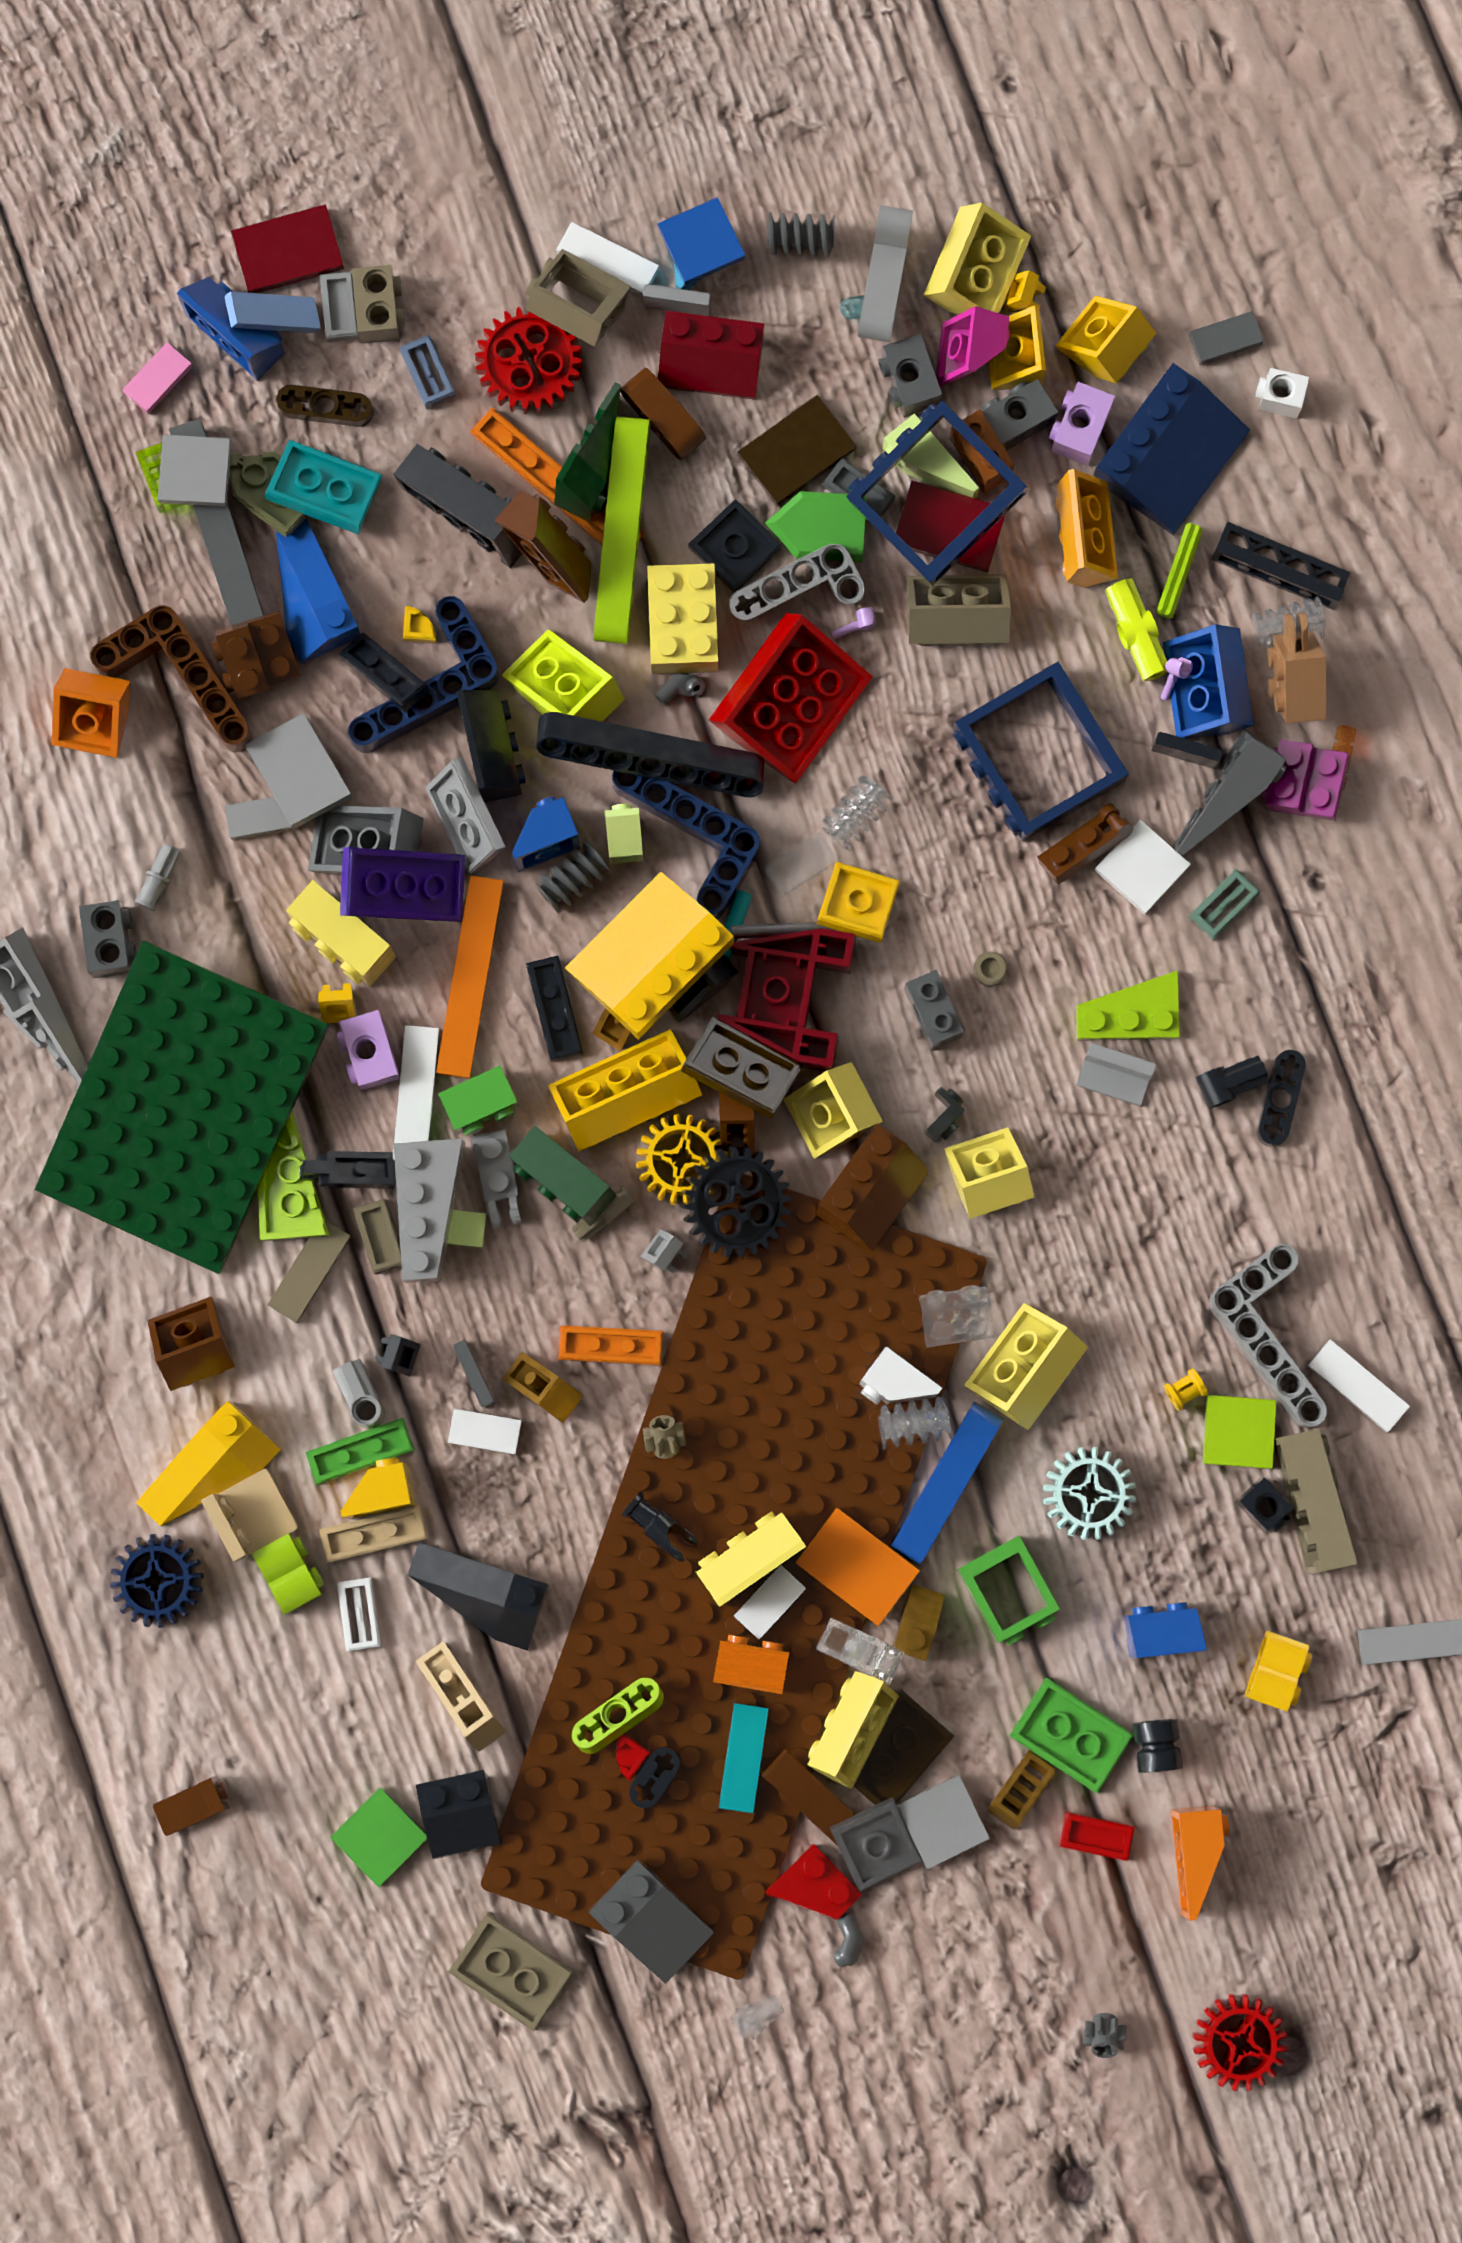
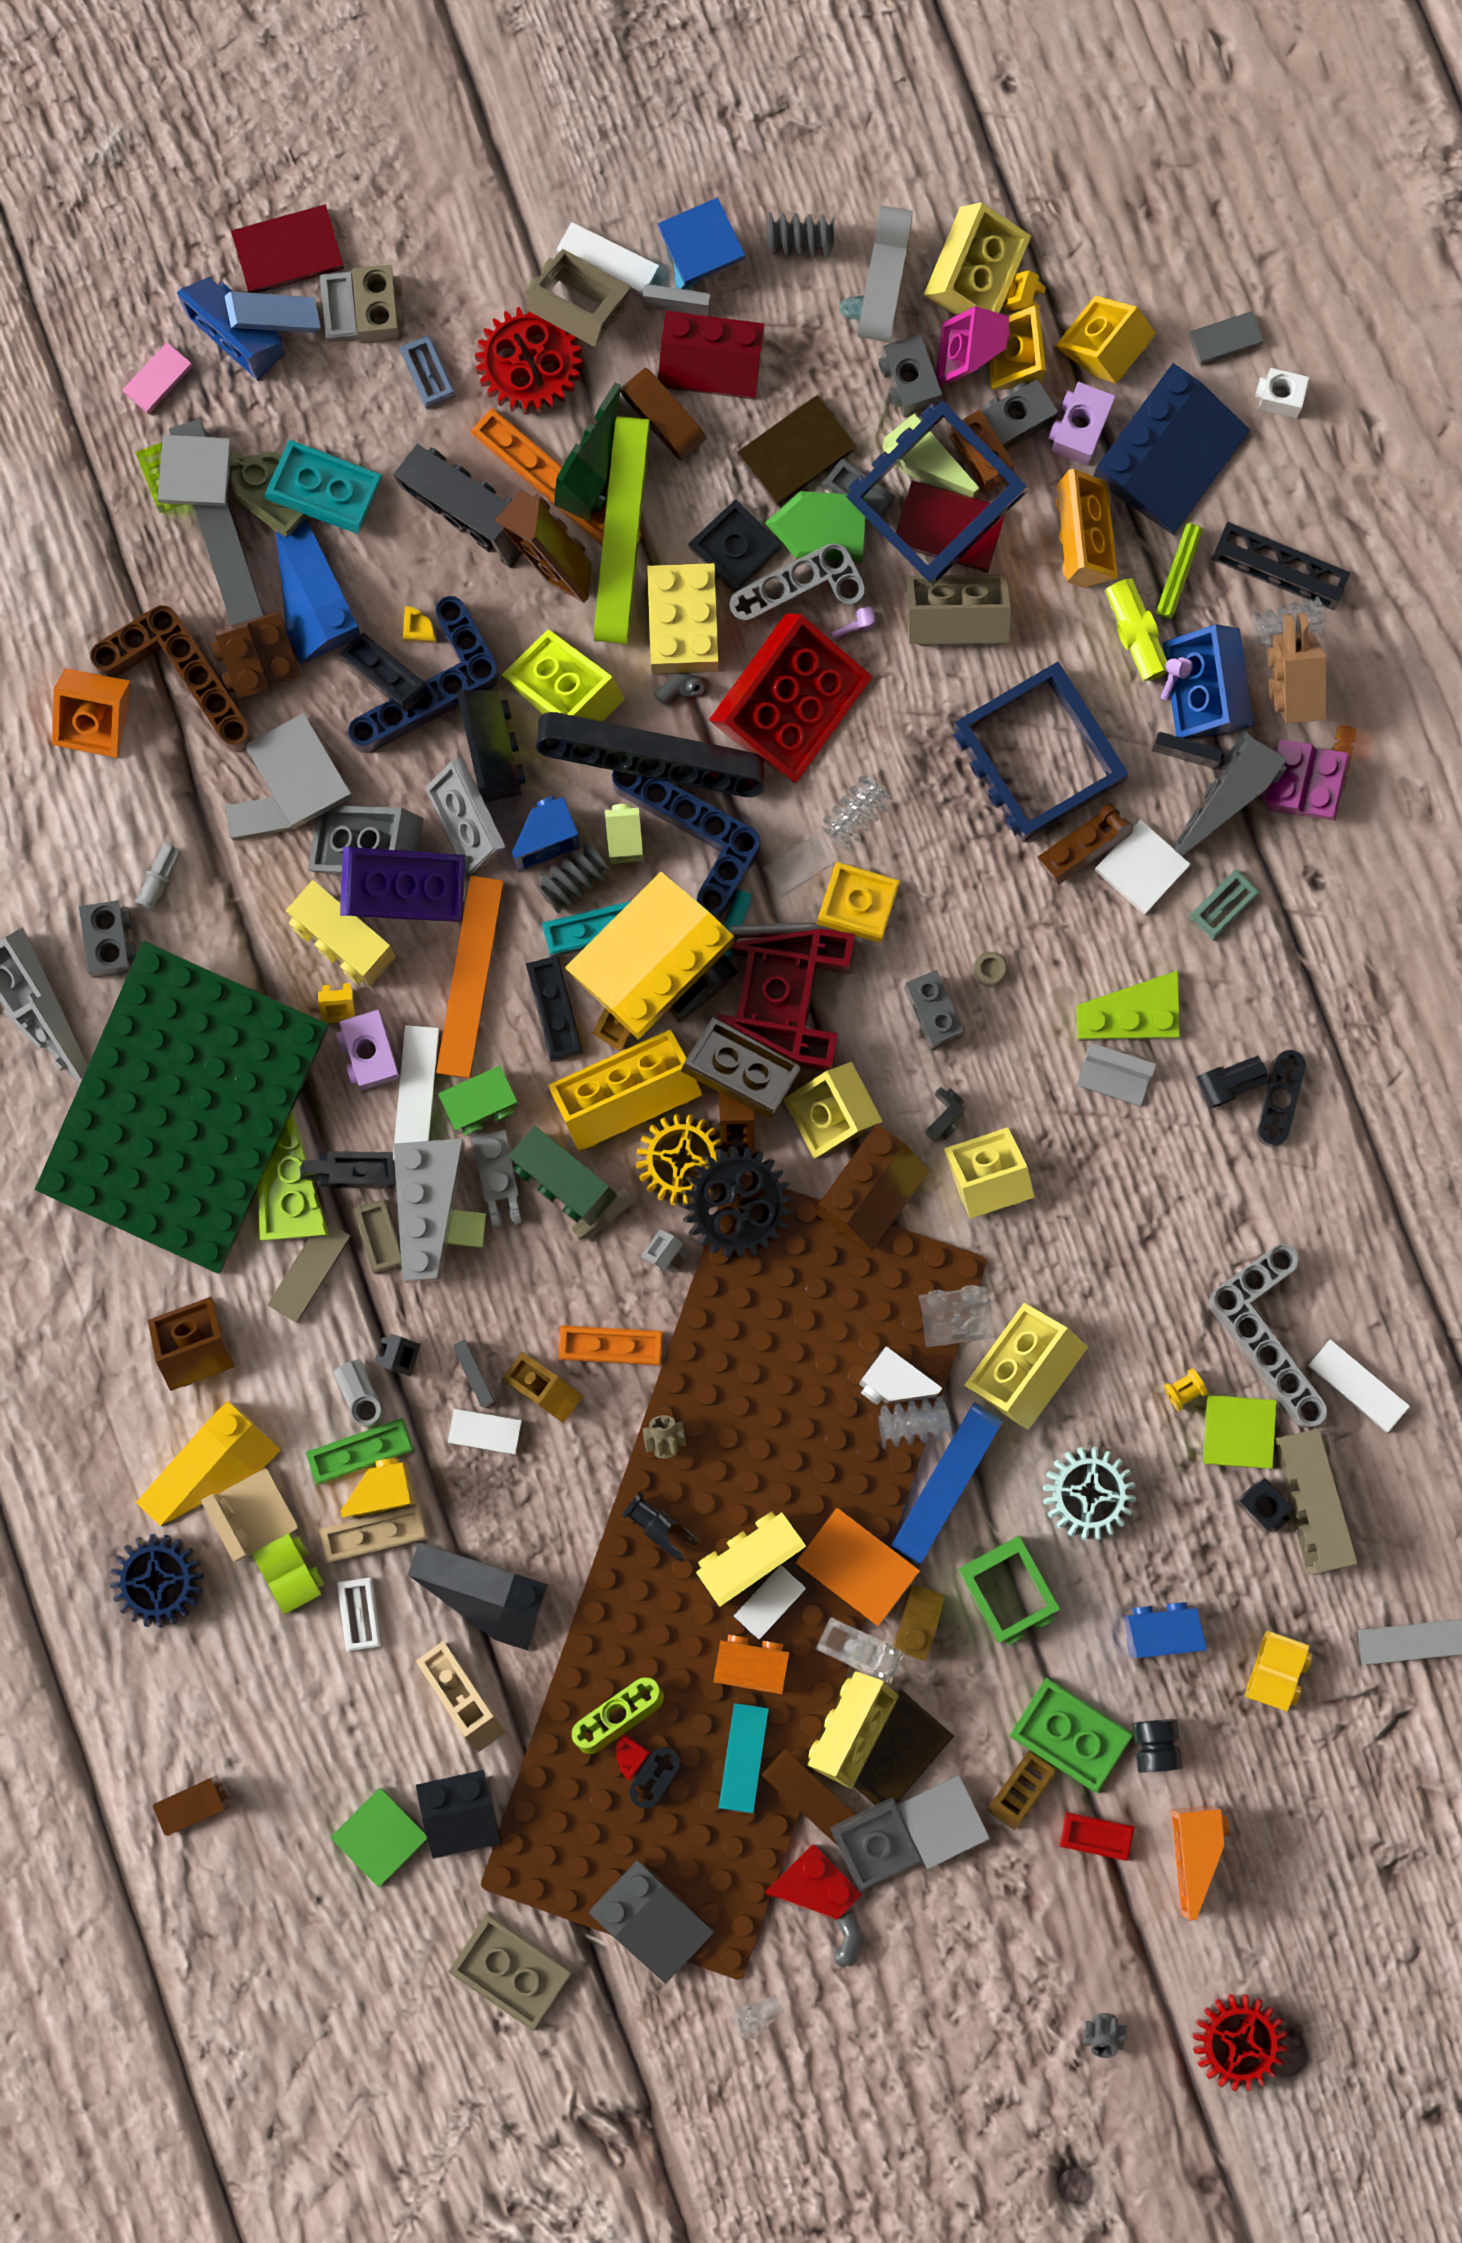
dark brown beam [276,385,373,427] -> none
none -> teal tile [542,901,631,957]

